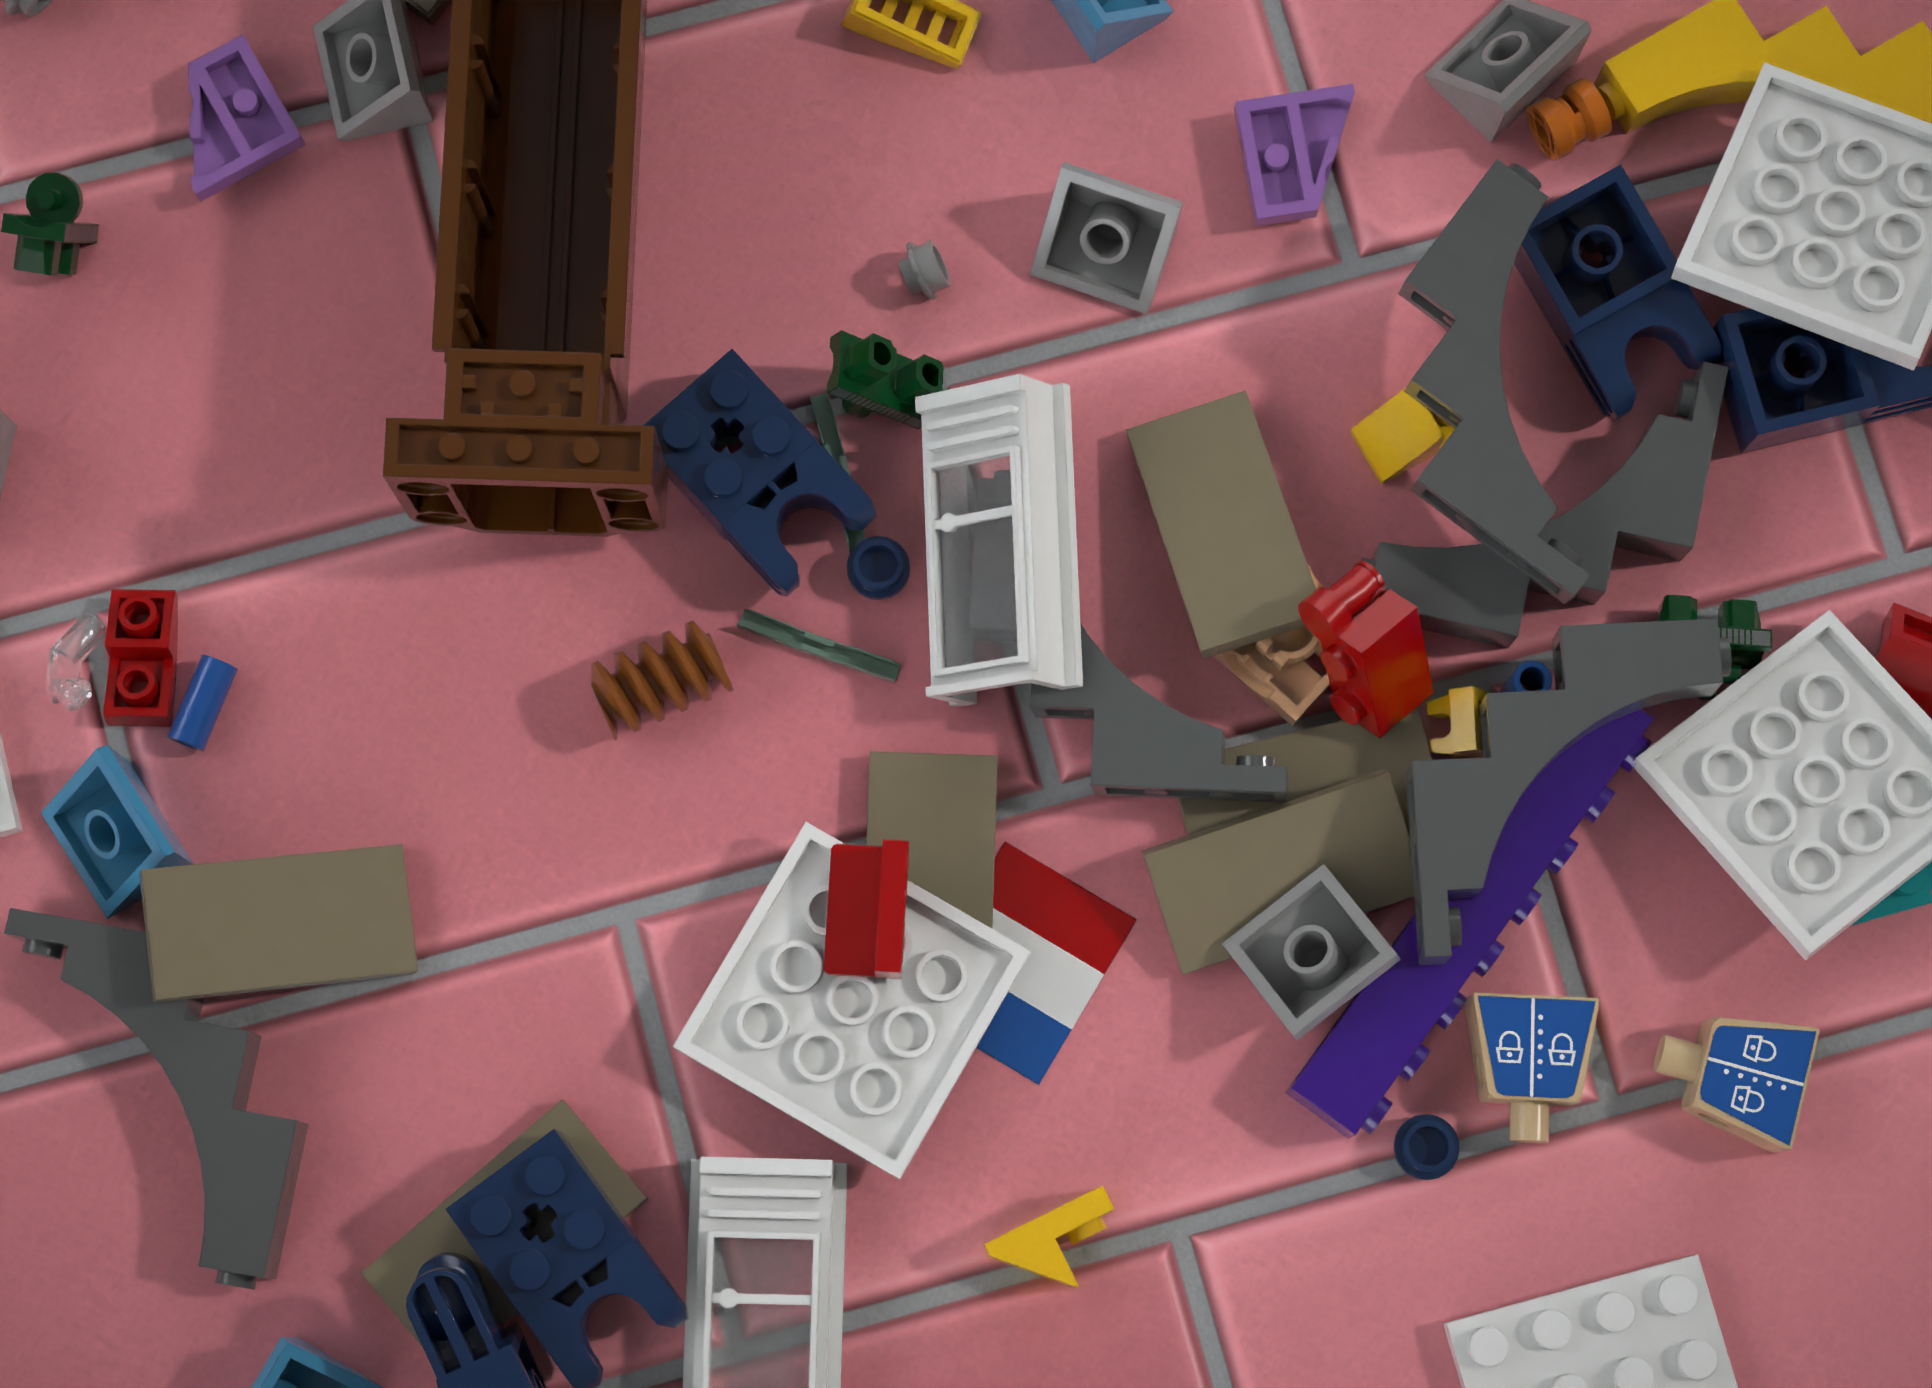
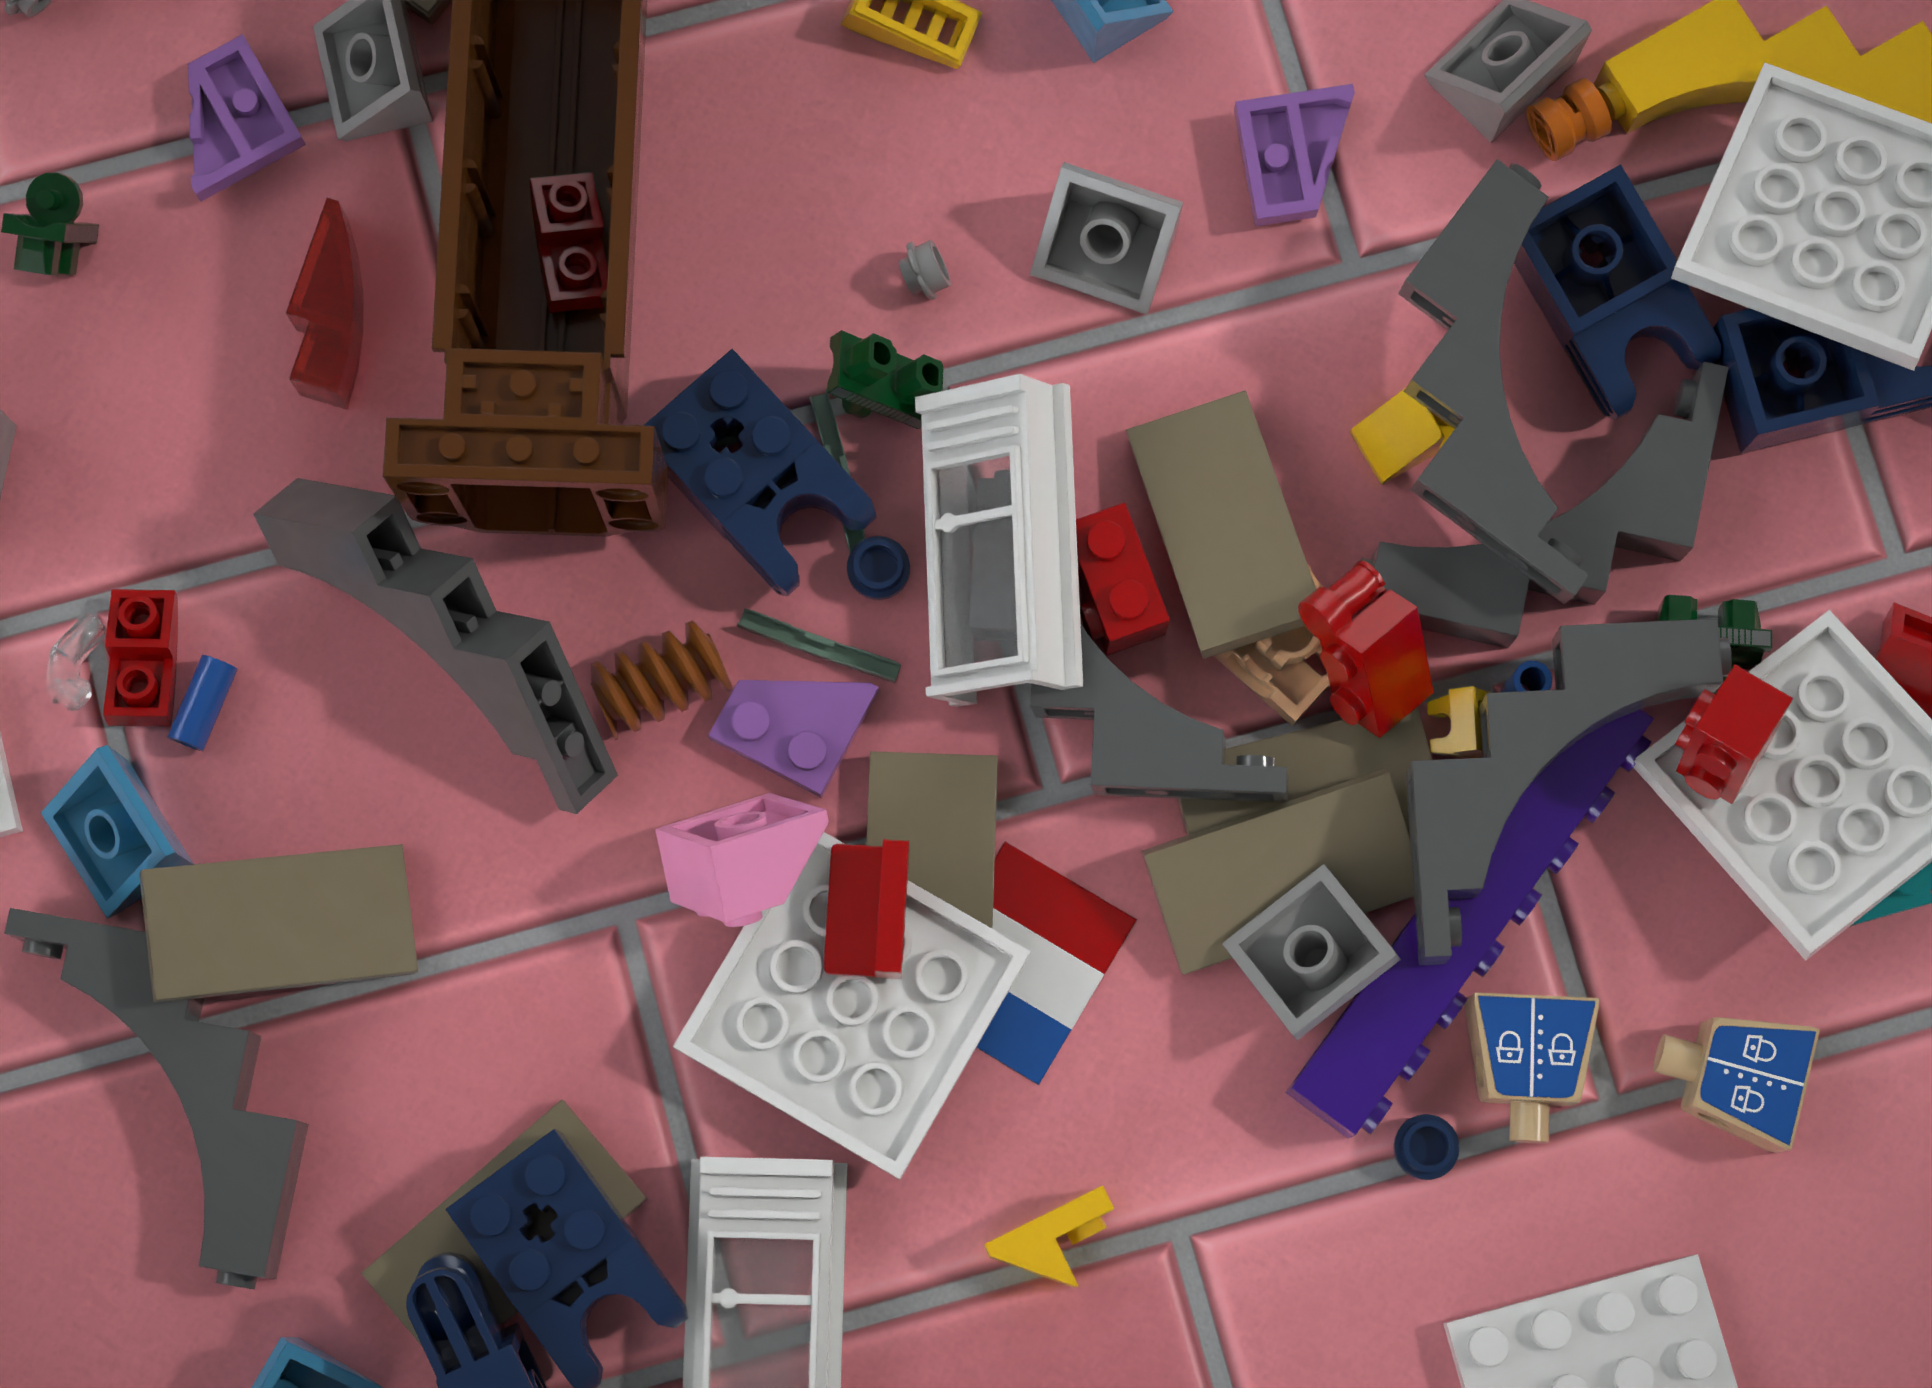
none -> dark grey arch [253,478,618,814]
none -> clear red slope [286,198,364,410]
none -> red slope [529,172,608,313]
none -> bright pink slope [655,793,829,927]
none -> medium lavender wing [708,680,879,798]
none -> red brick [1076,502,1170,656]
none -> red brick [1675,665,1793,804]

